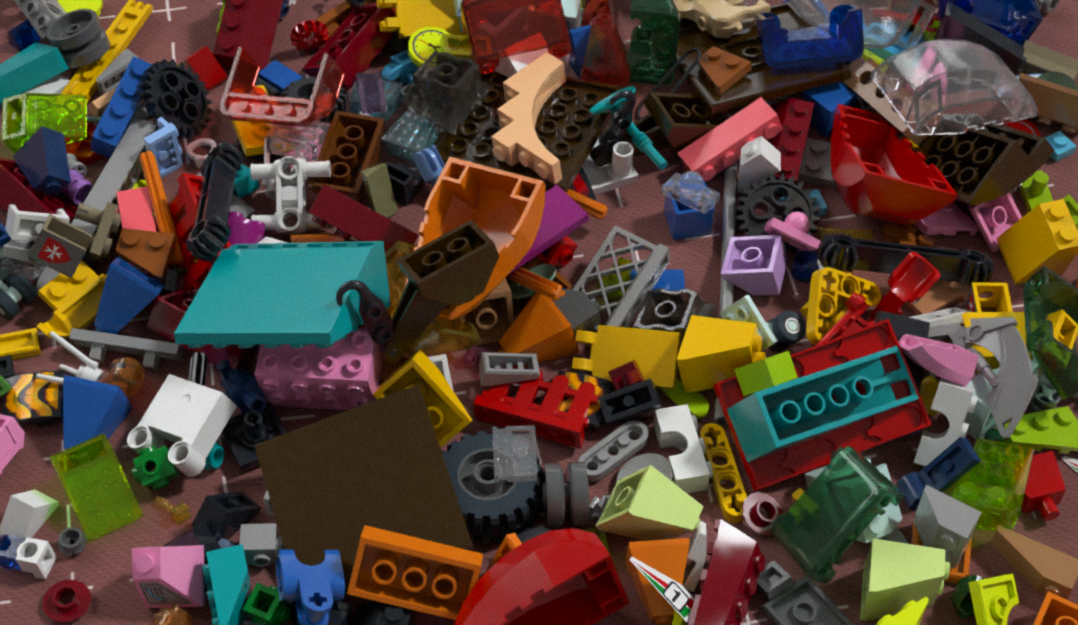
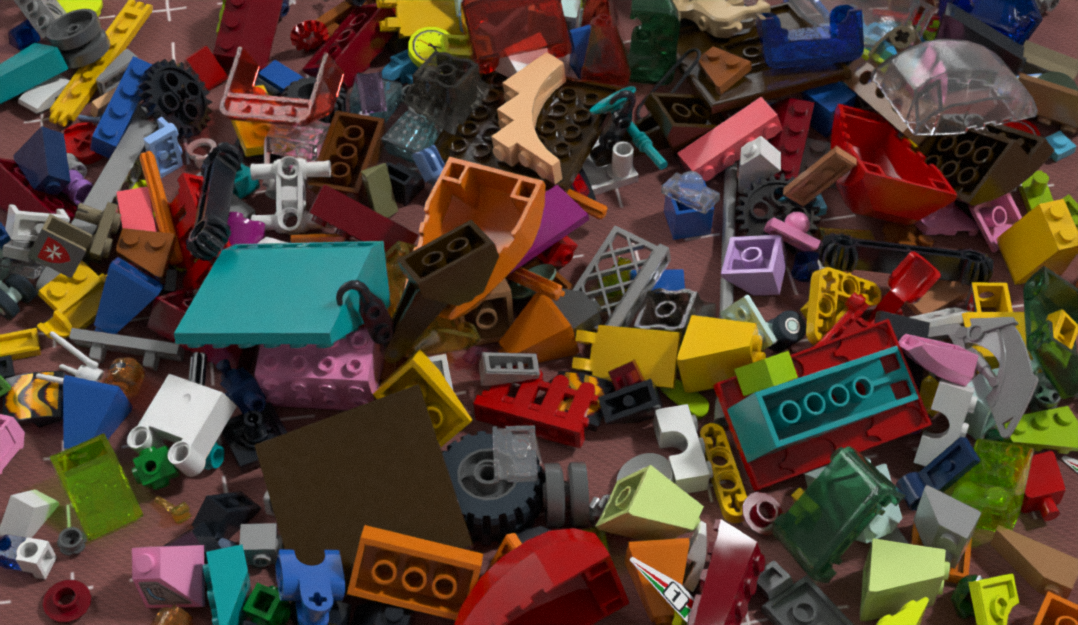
clear neon green slope [1,93,87,154] -> none
light grey plate [578,420,648,482] -> none
none -> nougat tile [783,146,857,207]
none -> dark tan panel [868,23,922,62]

